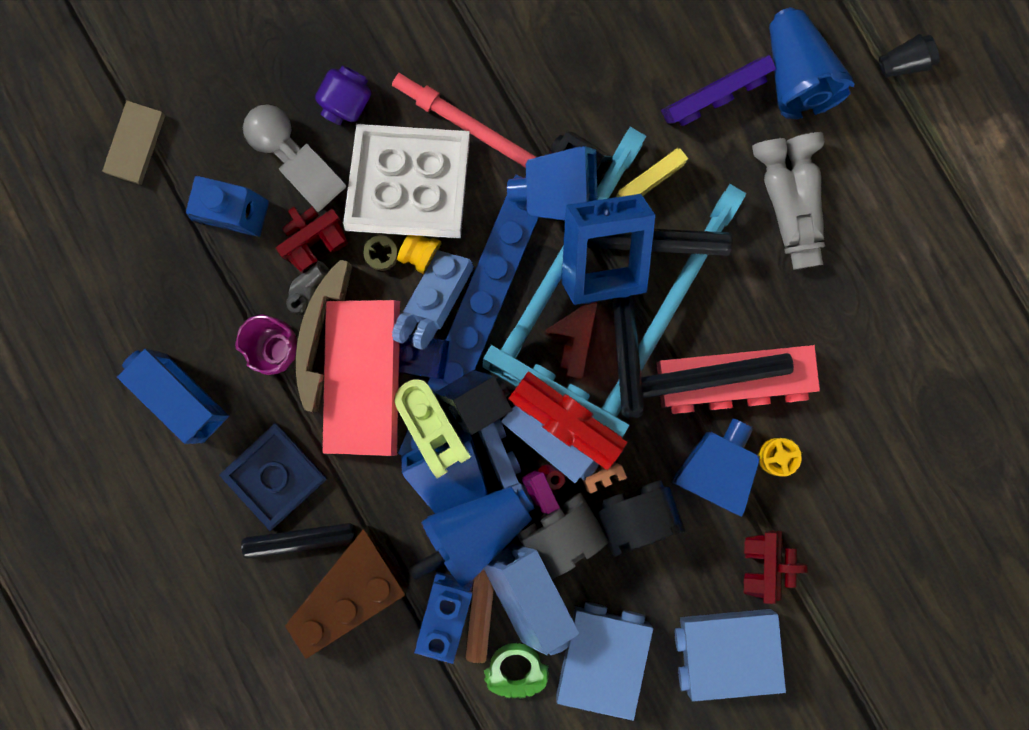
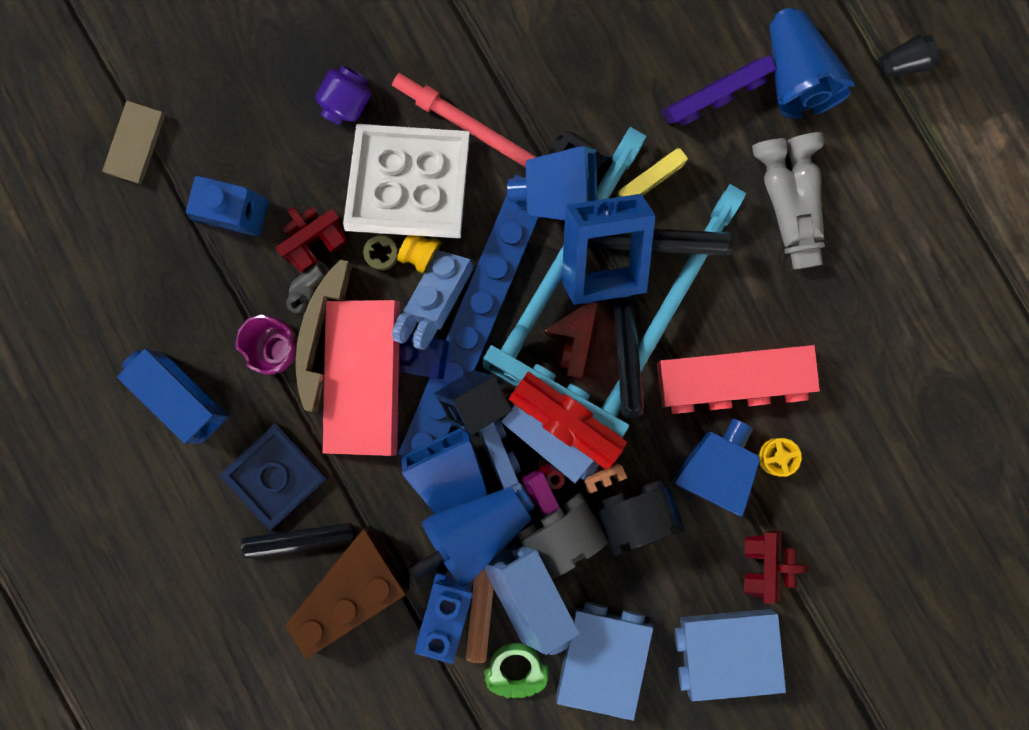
light grey beam [243,104,347,212] -> none
yellowish green plate [394,379,471,479] -> none
black axle [641,353,794,398] -> none

